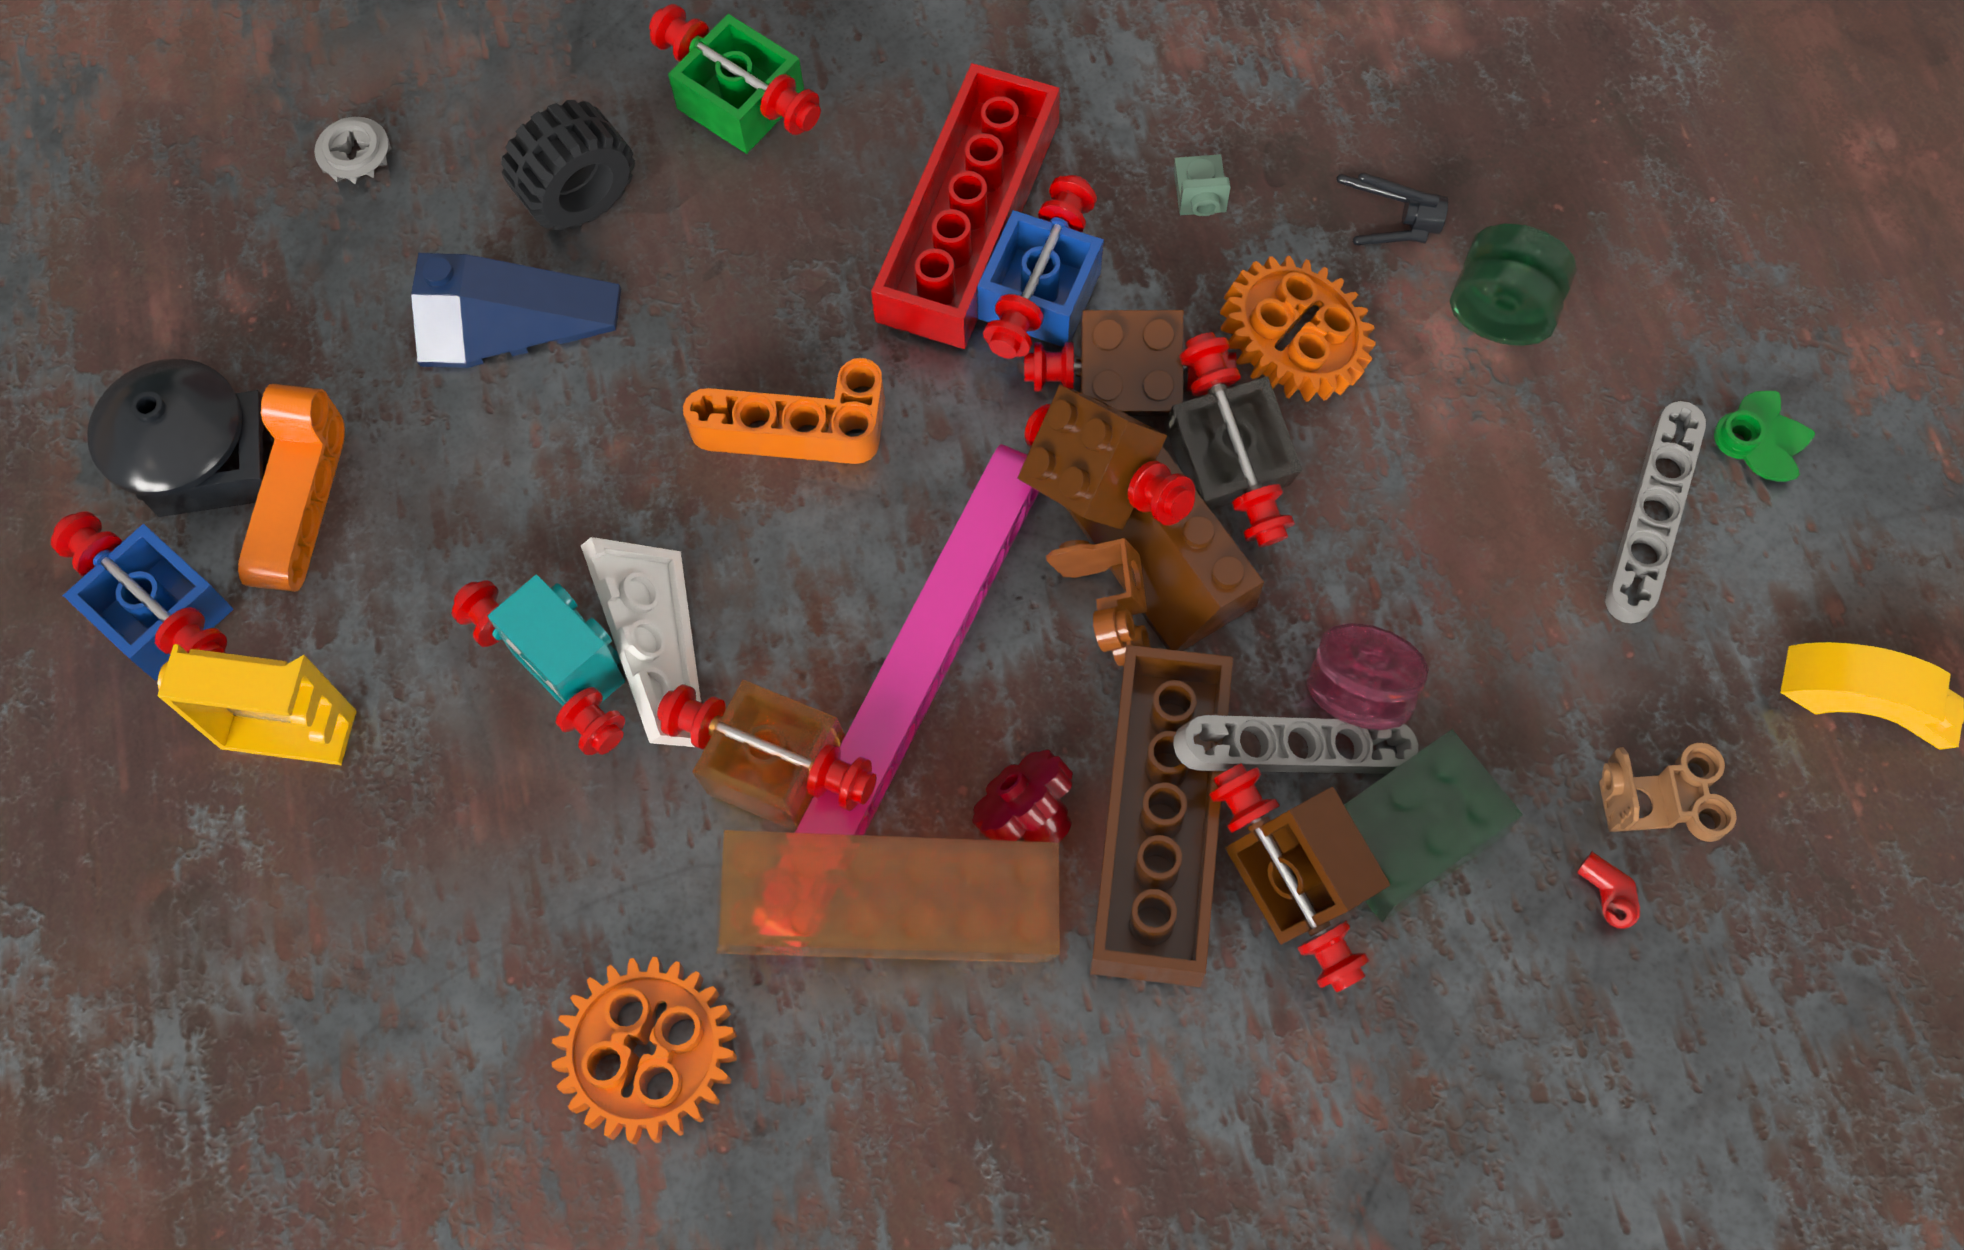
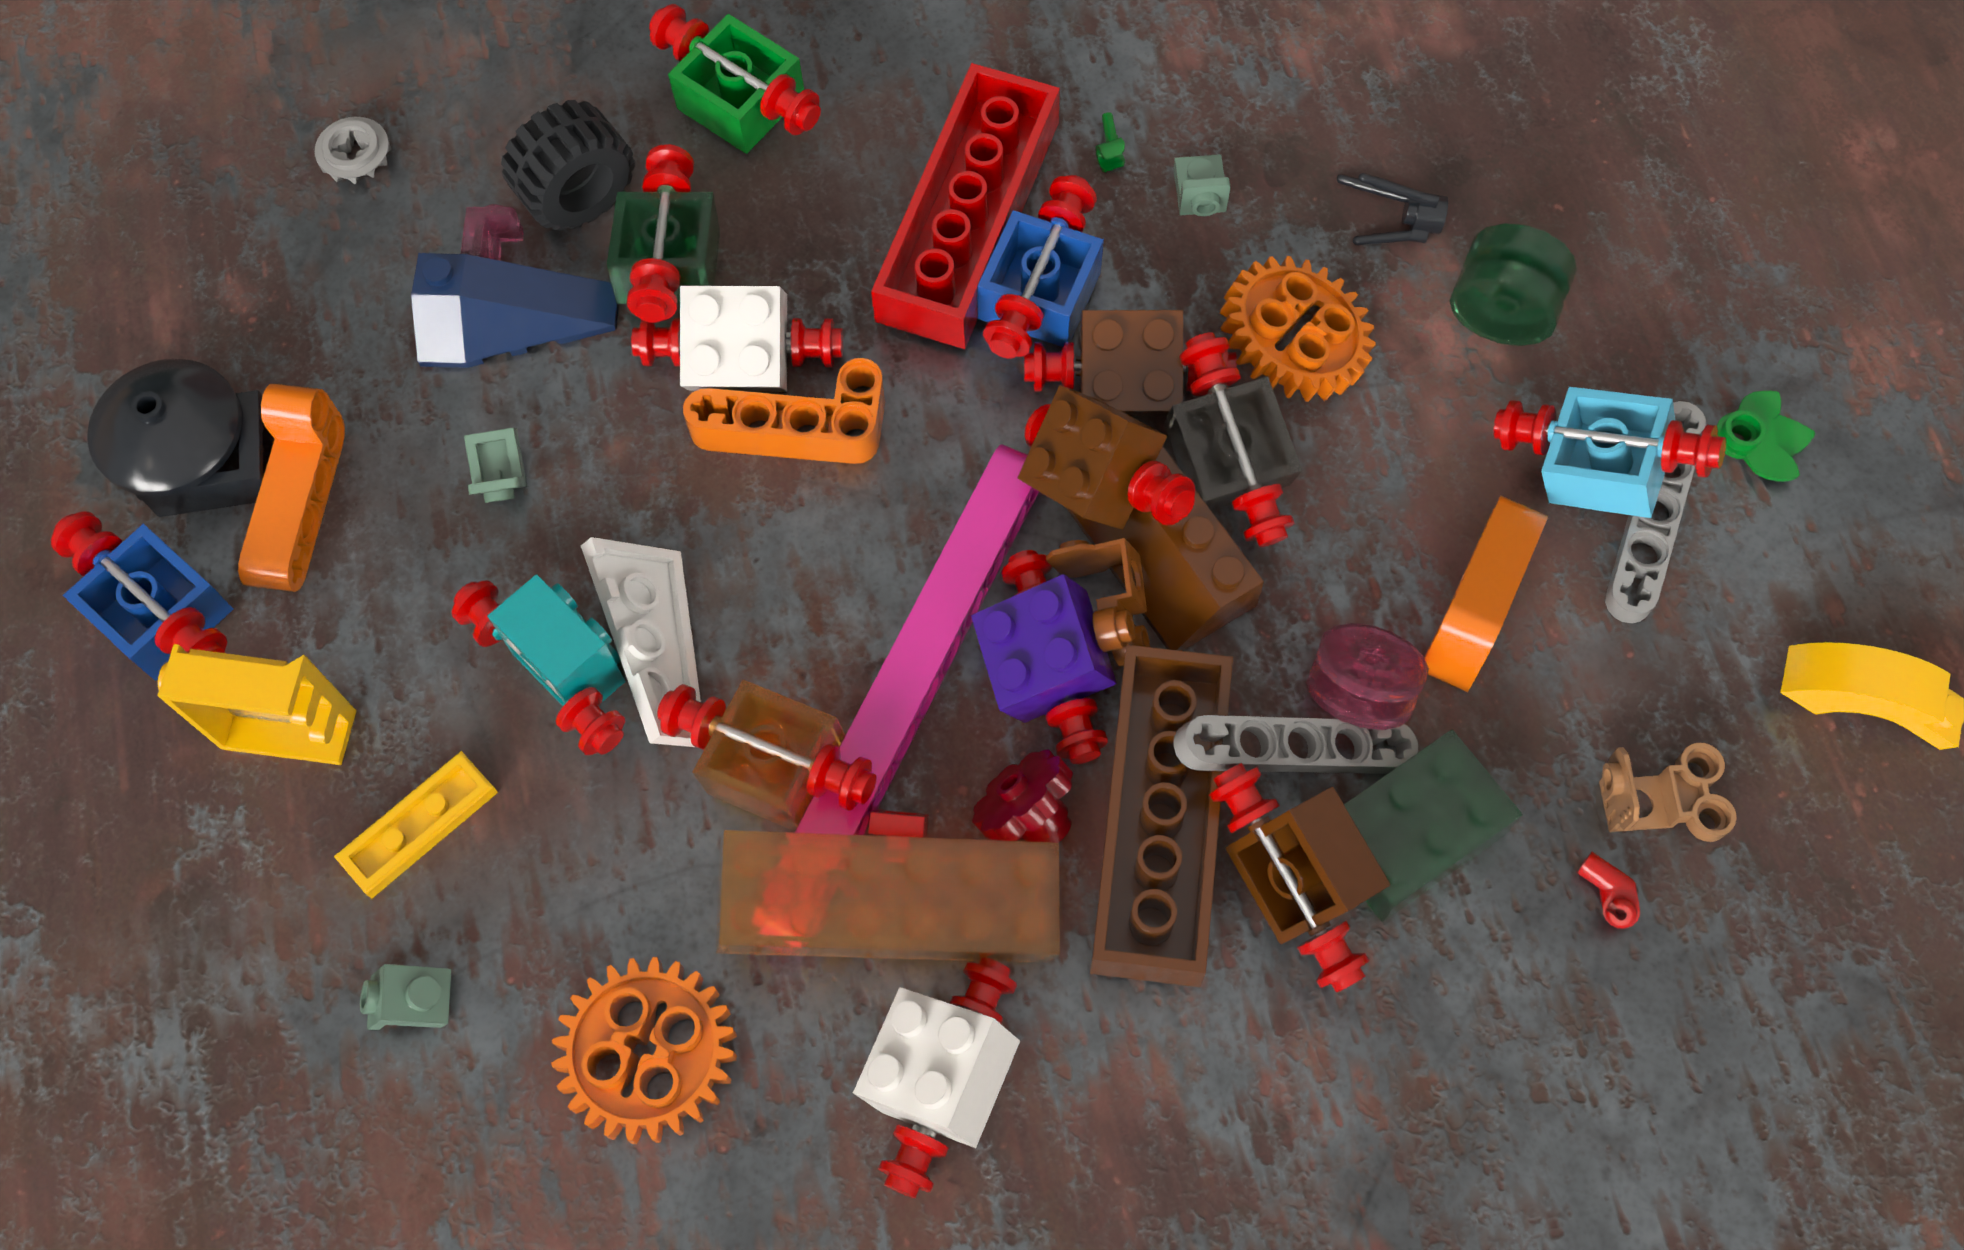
none -> yellow tile [334,751,498,899]
none -> sand green bracket [360,964,451,1030]
none -> clear pink bracket [460,204,524,261]
none -> sand green bracket [464,428,527,503]
none -> clear green brick [607,144,720,323]
none -> white brick [631,286,843,392]
none -> white brick [853,957,1020,1199]
none -> red tile [869,809,929,864]
none -> dark purple brick [971,550,1117,764]
none -> green hand [1095,112,1125,172]
none -> orange beam [1419,495,1548,692]
none -> medium azure brick [1494,387,1726,518]

